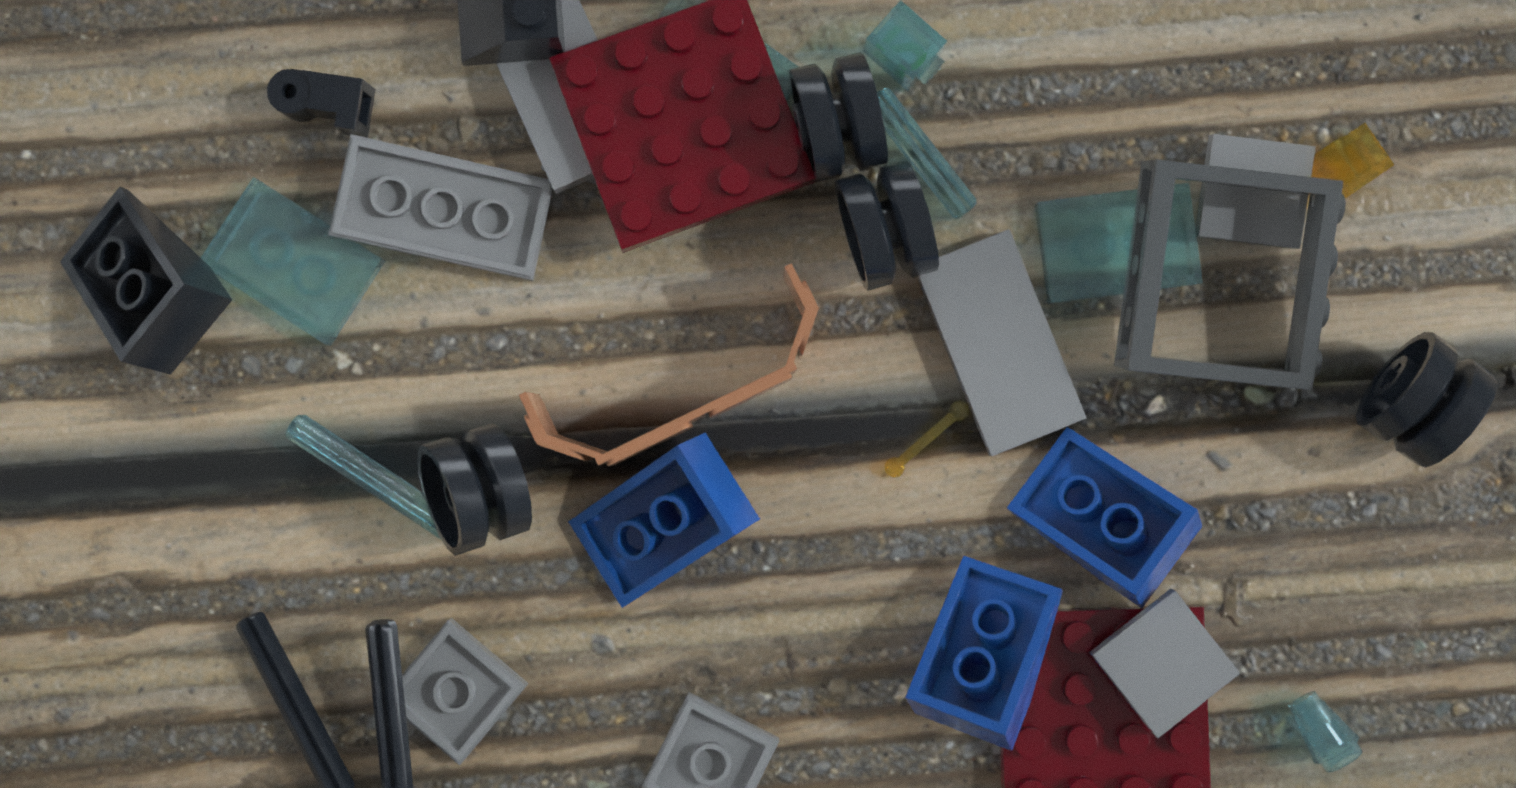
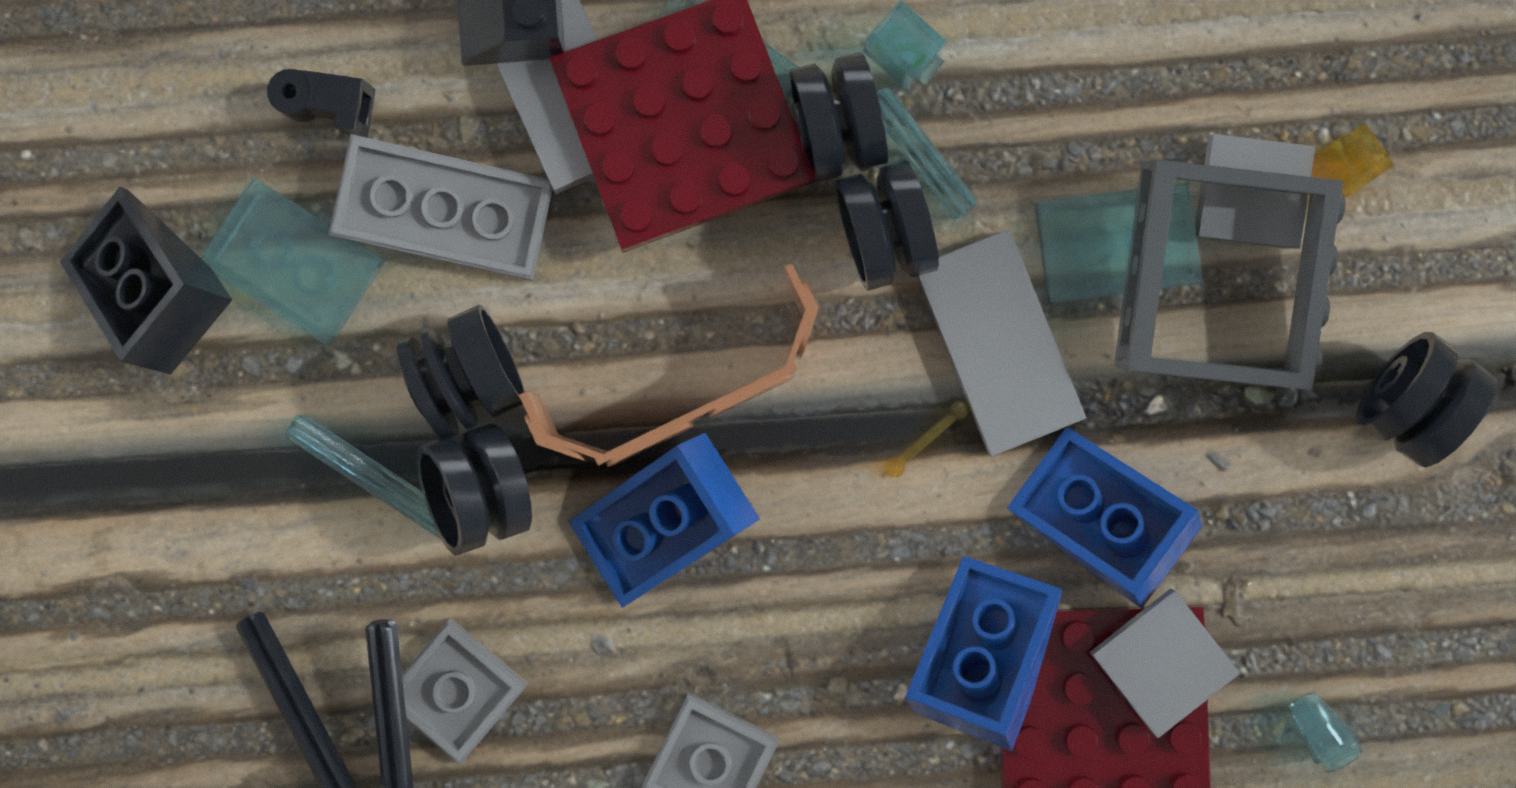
none -> black wheel [396,304,525,439]

